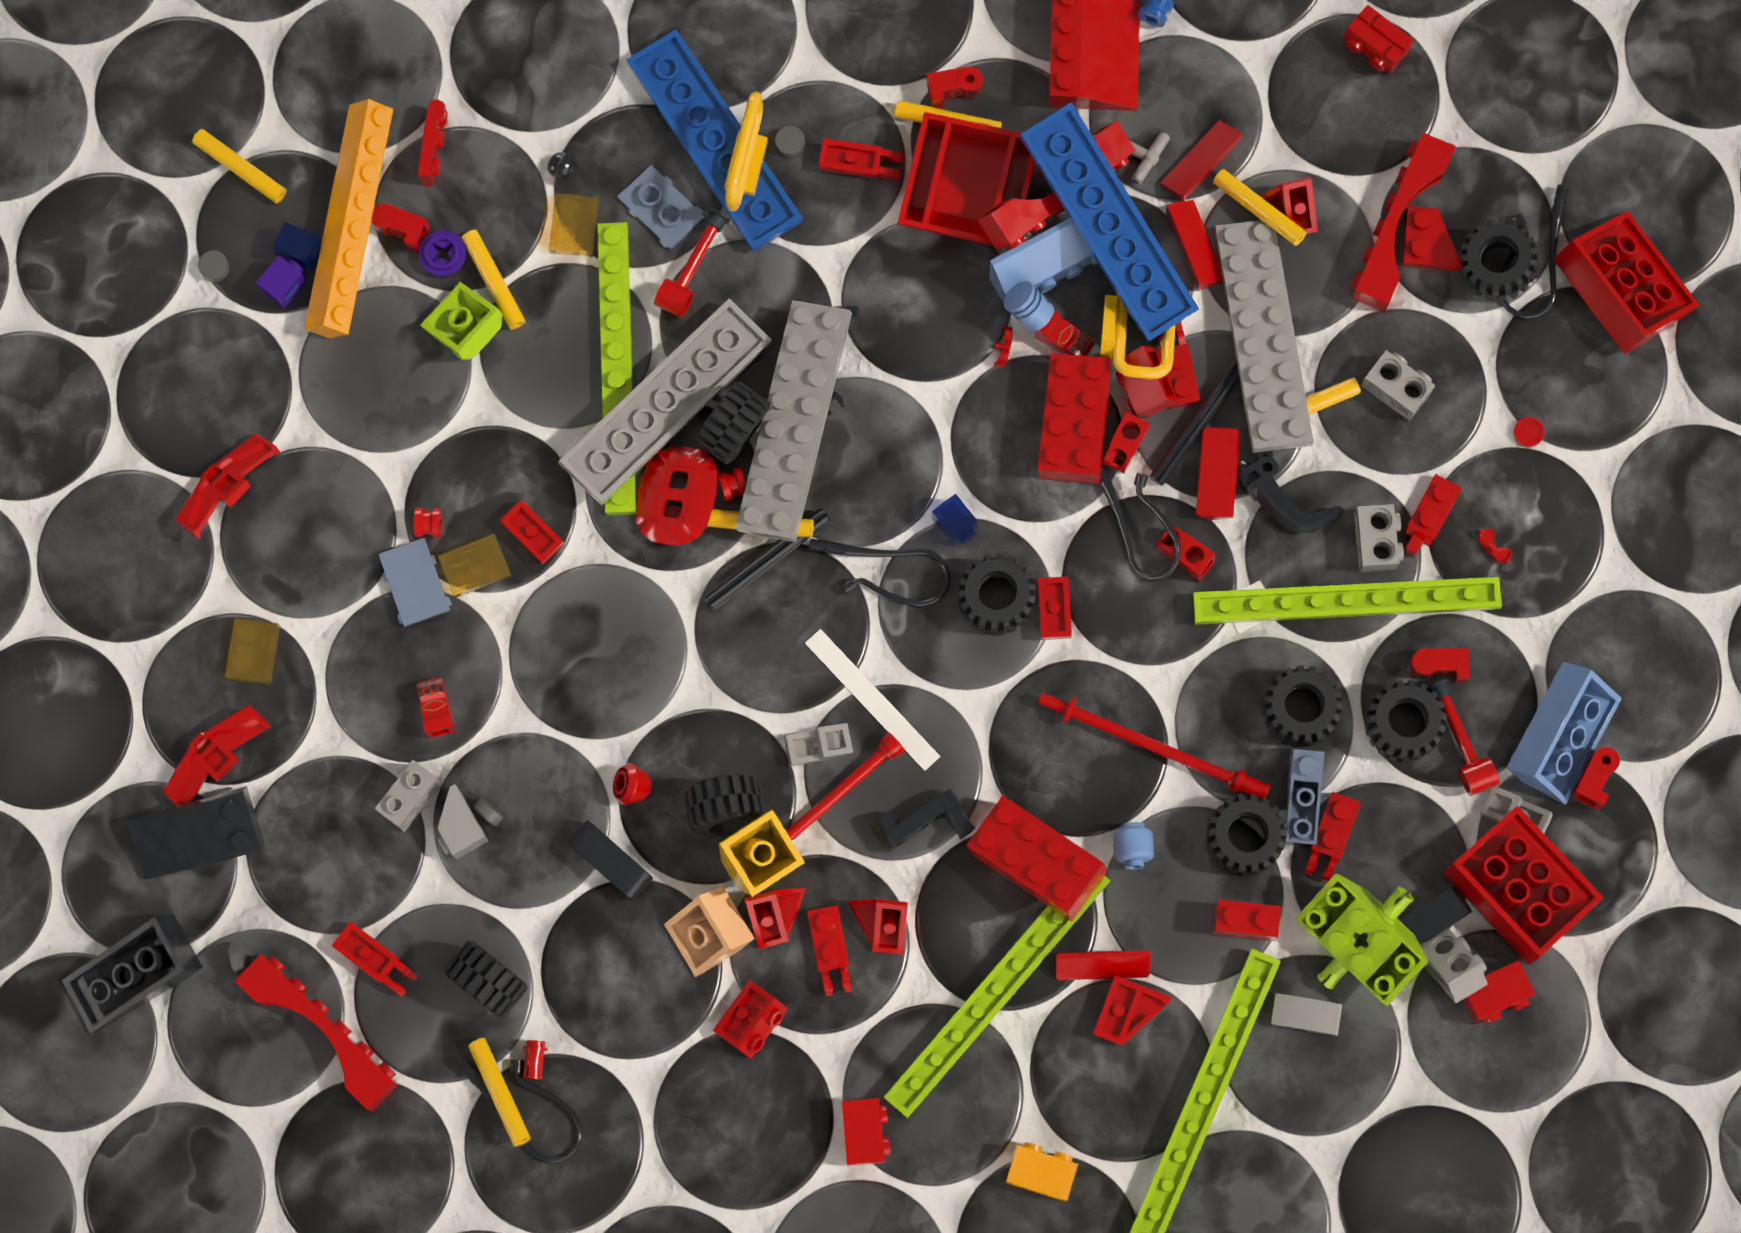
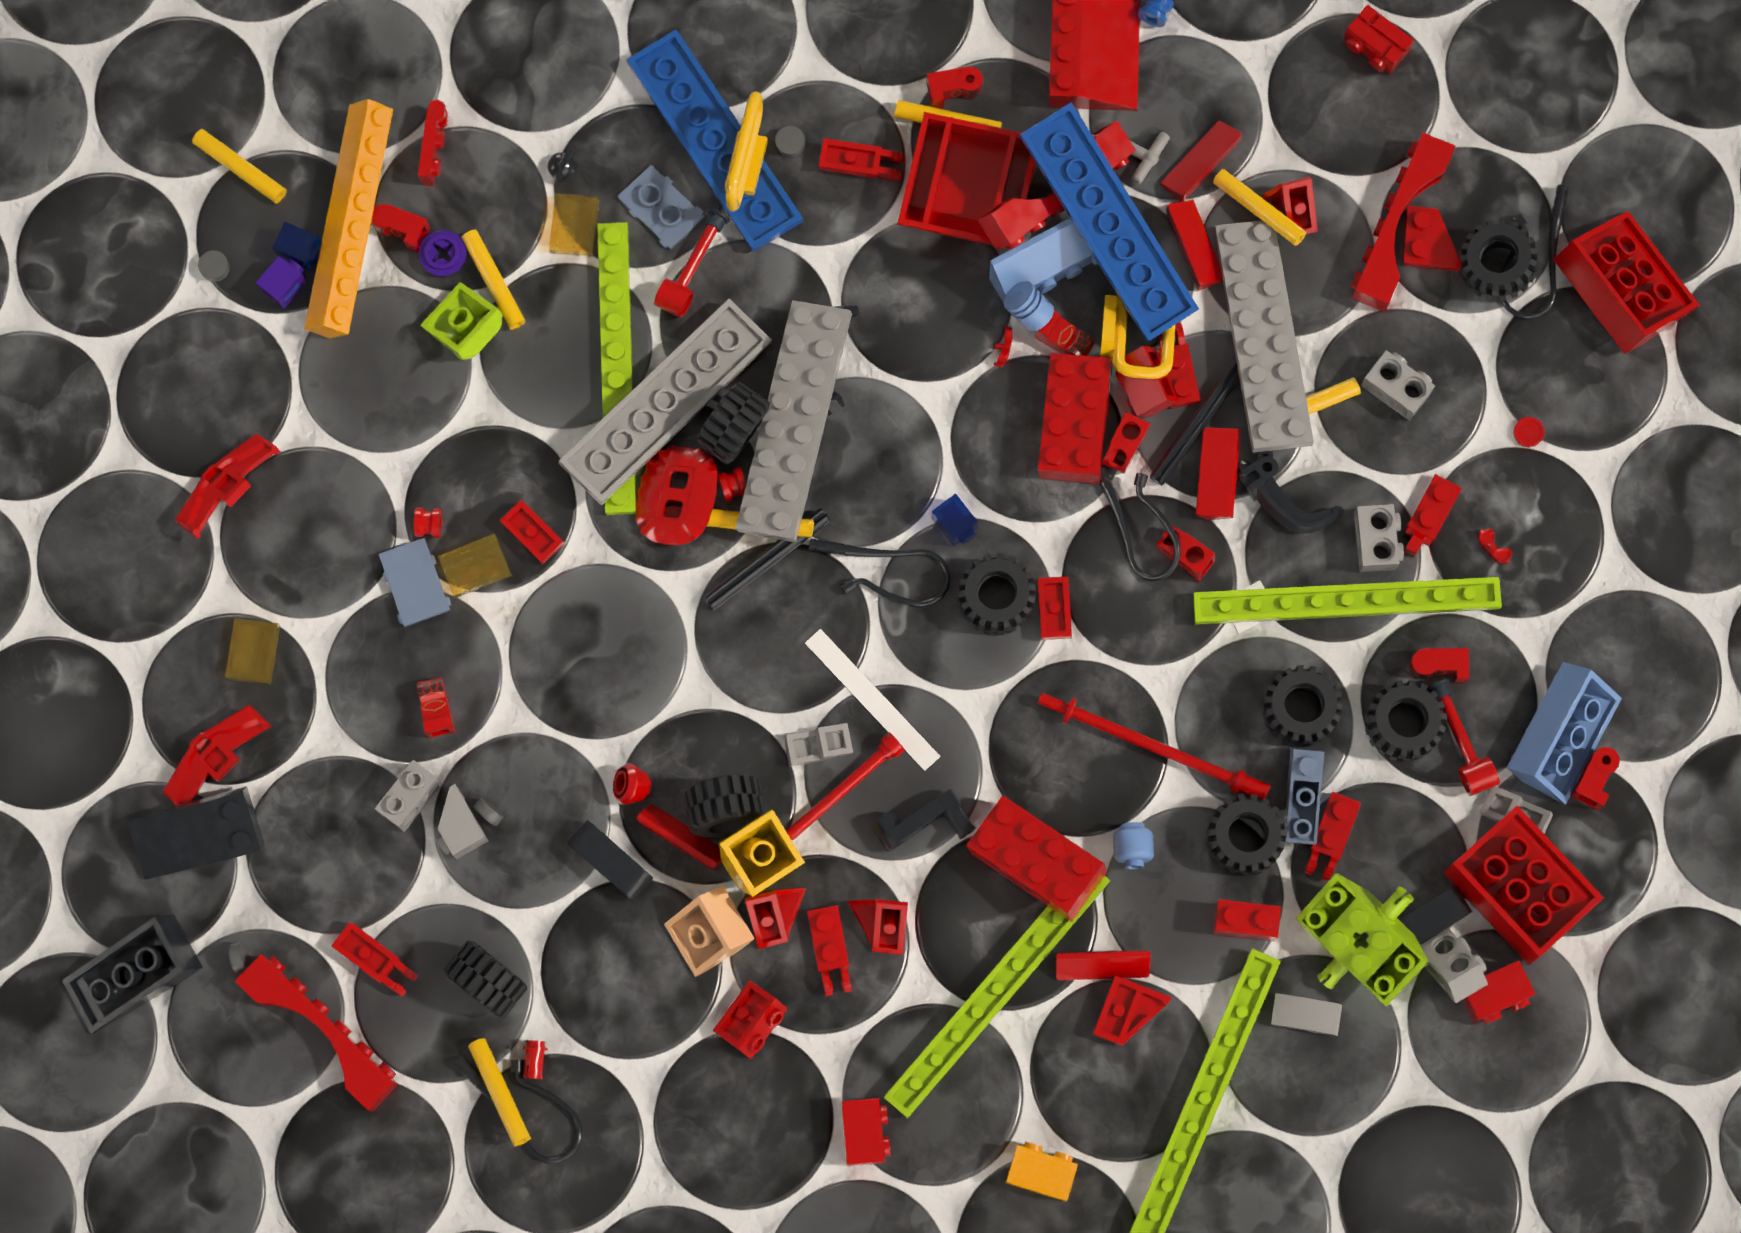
none -> red slope [637,804,722,871]

